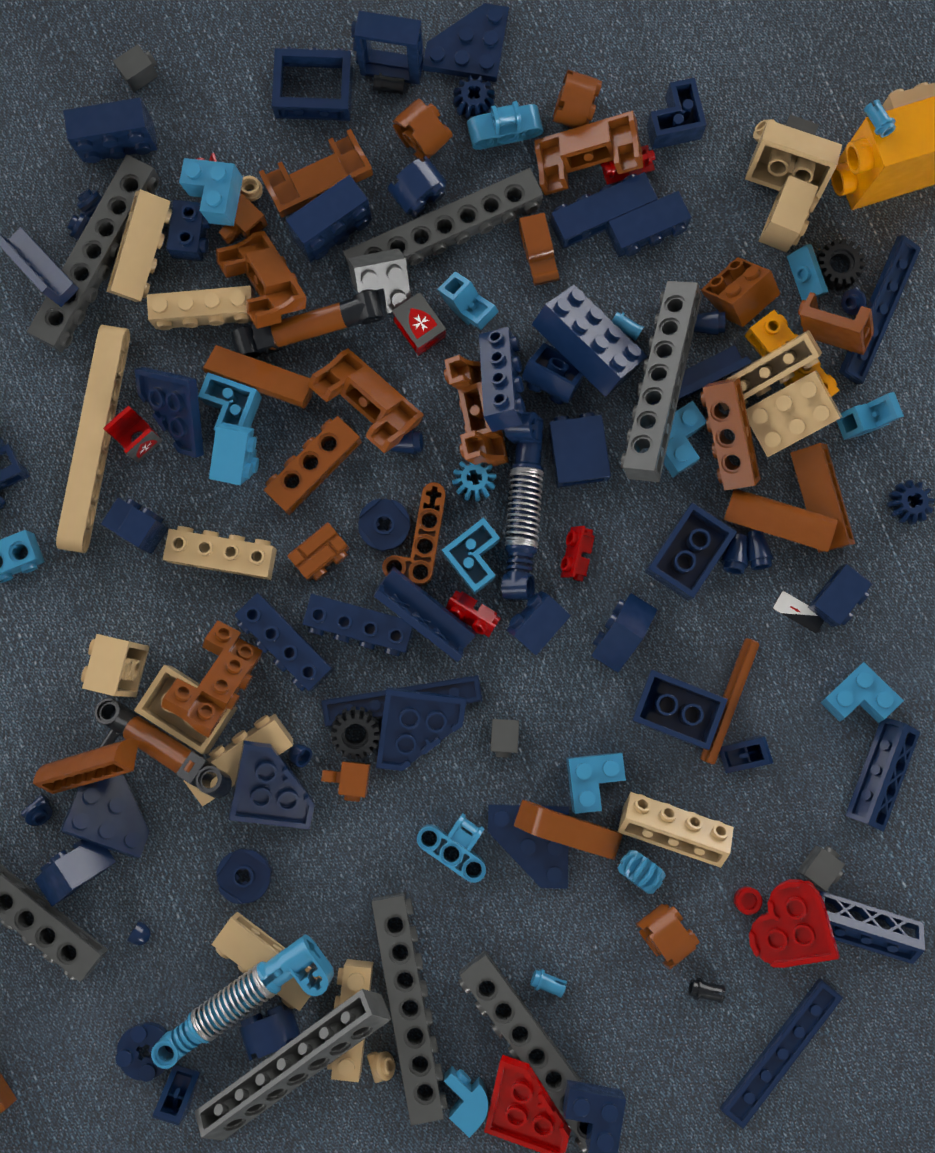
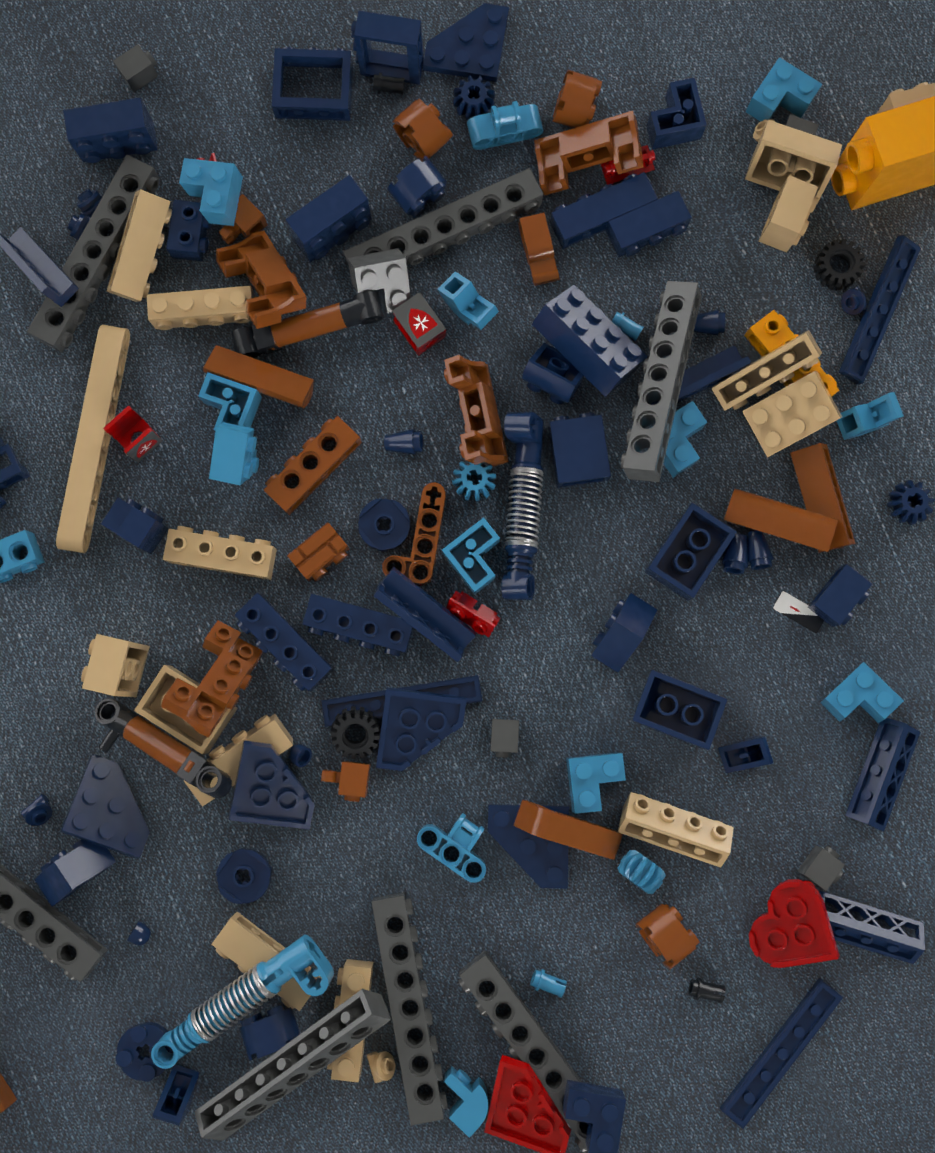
dark orange brick [33,739,139,794] -> none
dark blue plate [135,367,204,458] -> none
tan plate [239,176,263,201] -> none
dark orange bracket [259,129,373,218] -> none
dark orange bracket [307,348,424,454] -> none
dark blue brick [479,327,525,432] -> none
dark blue brick [506,591,571,655] -> none
red hinge [561,526,595,582] -> none
dark orange axle [700,638,759,764] -> none
dark orange slope [701,257,780,327] -> none
dark orange brick [701,377,761,491] -> none
red tile [734,886,763,915] -> none
dark azure plate [787,244,828,300] -> none
dark orange panel [798,292,874,355] -> none
dark azure pin [863,99,896,138] -> none
none -> dark azure brick [746,57,822,122]

